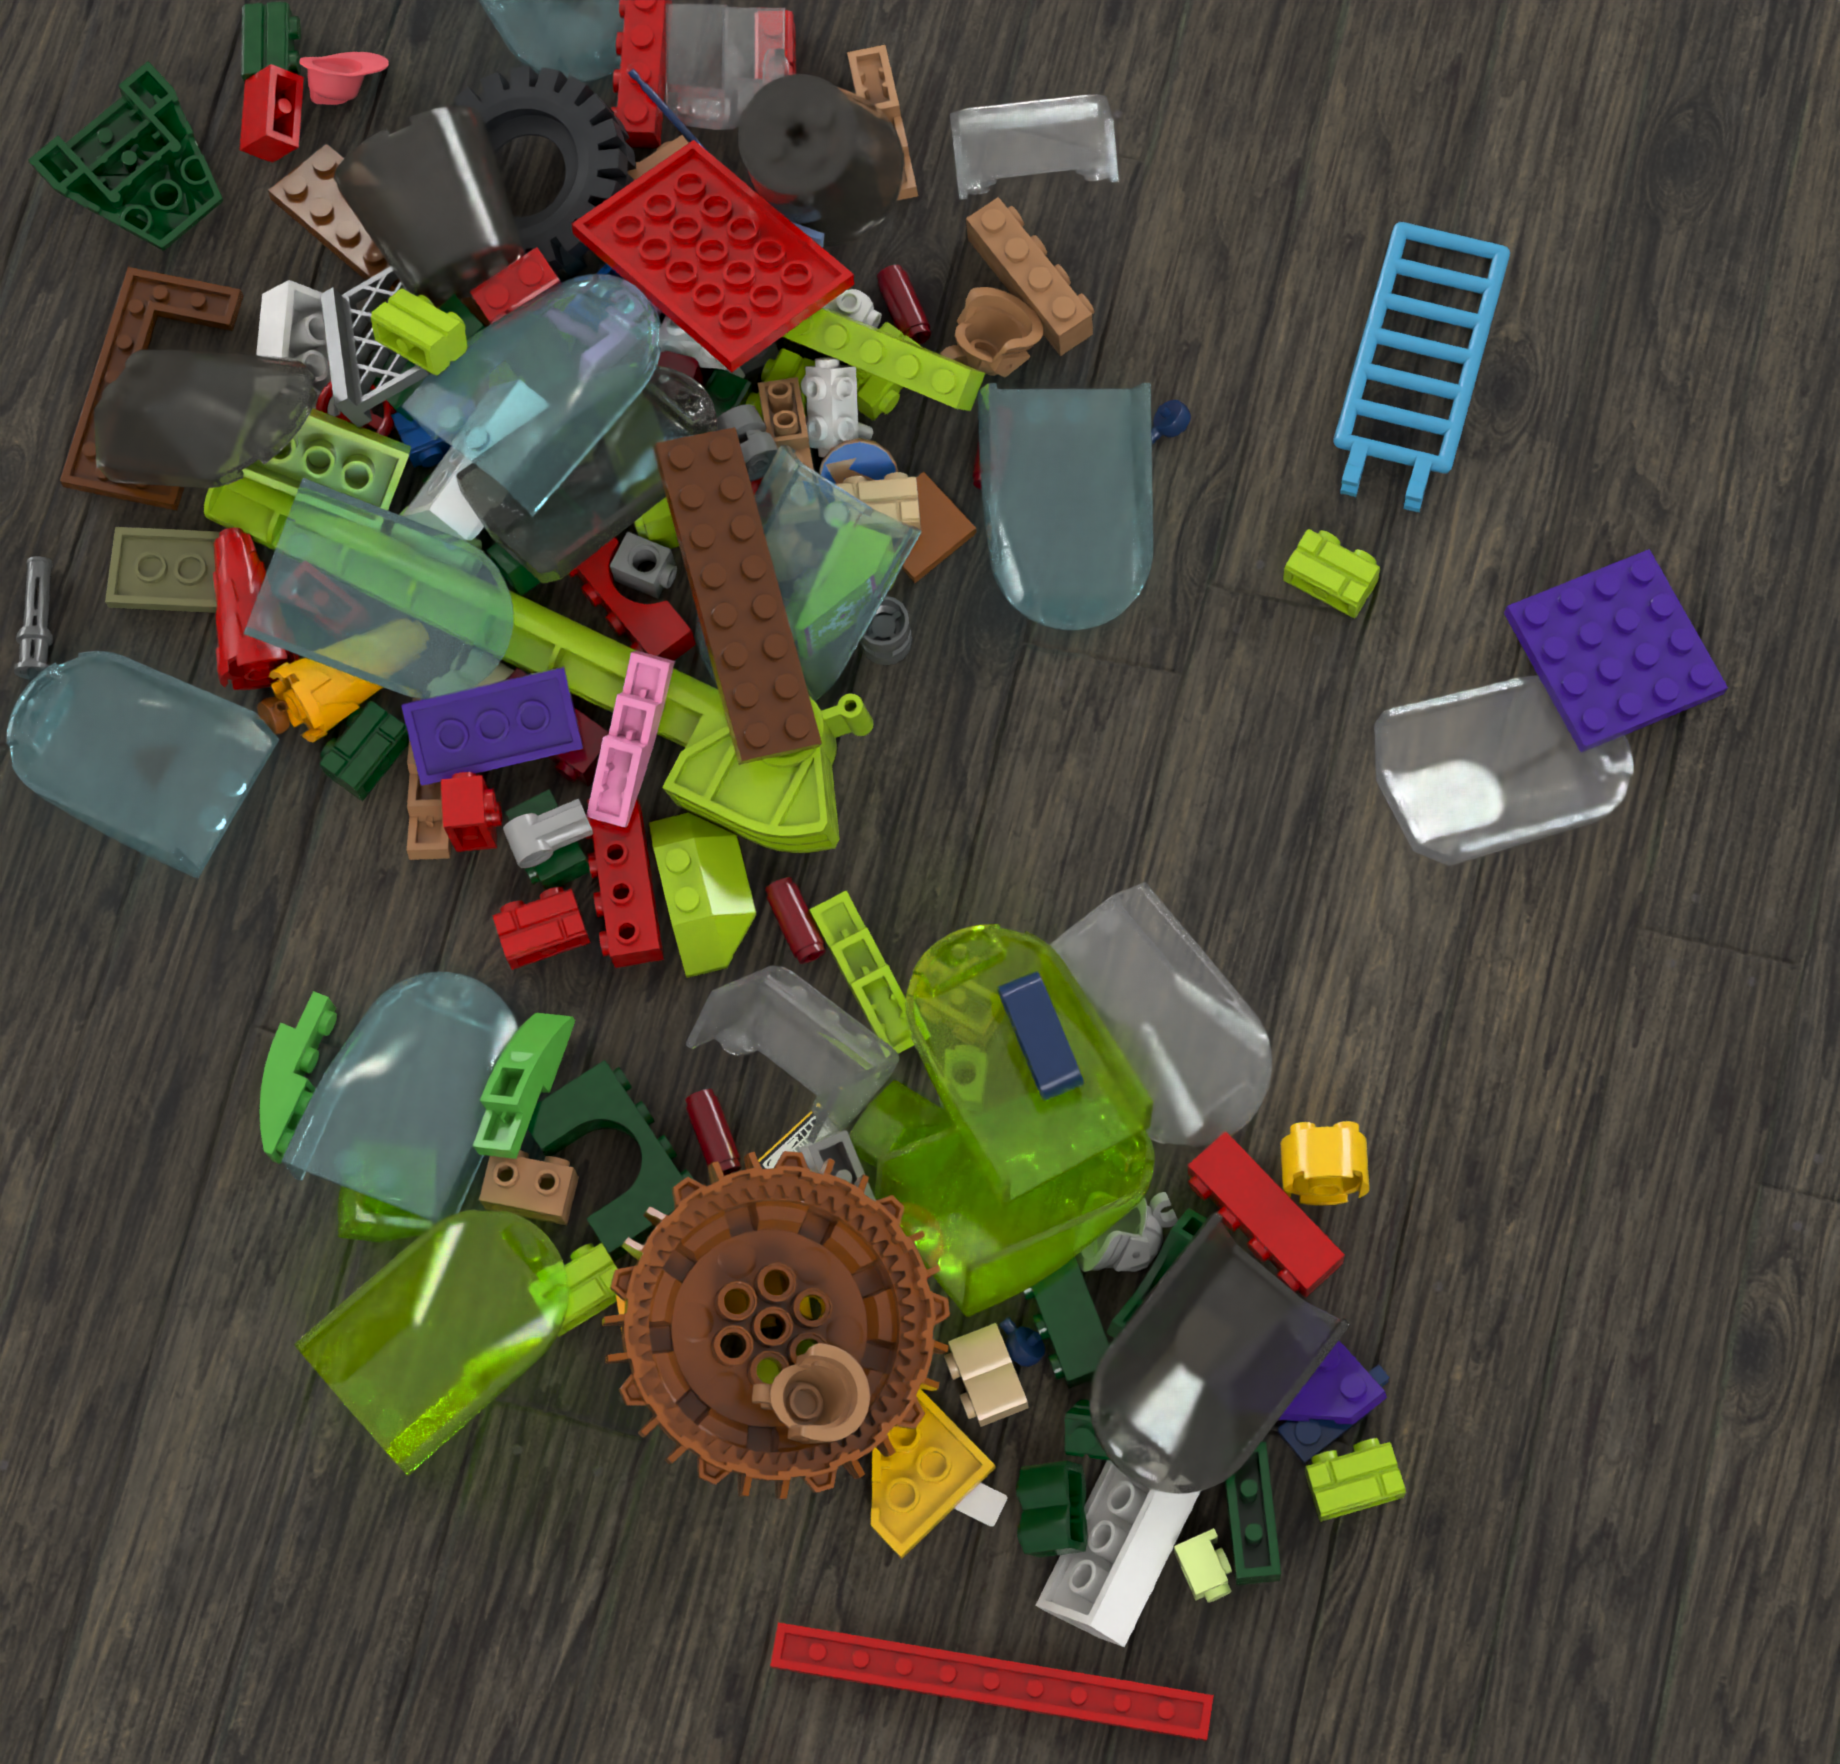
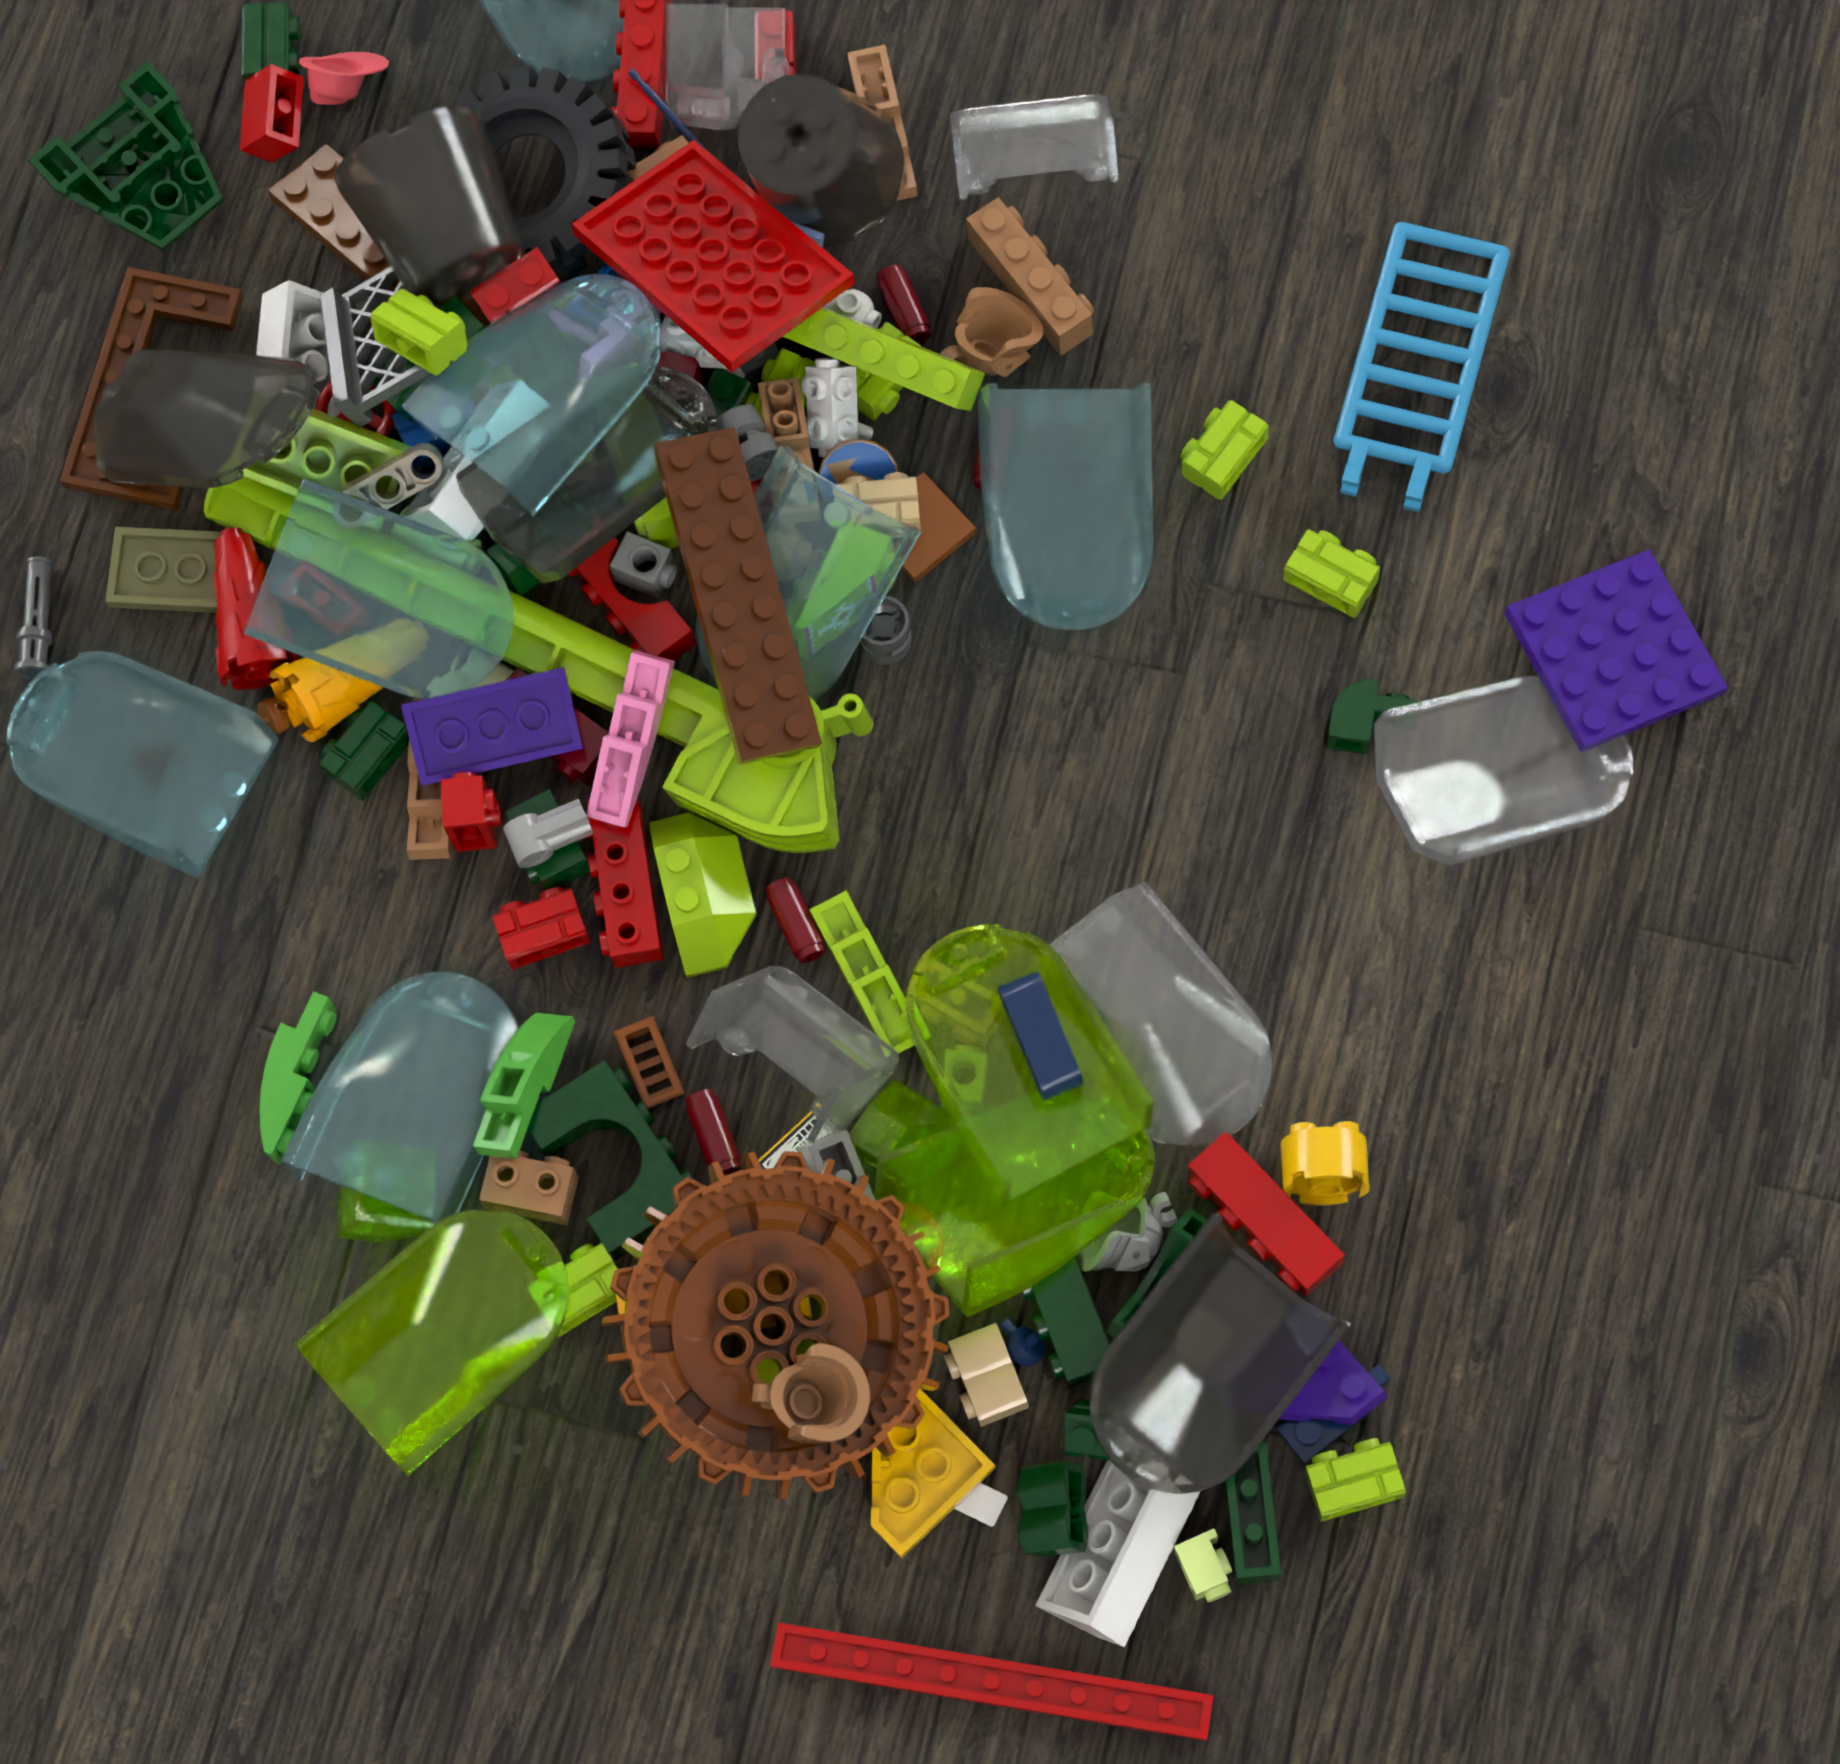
dark blue piece [1145,400,1191,444] -> none
none -> dark tan beam [333,443,443,526]
none -> dark orange slope [613,1016,685,1109]
none -> lime brick [1180,400,1269,500]
none -> dark green brick [1327,679,1418,755]

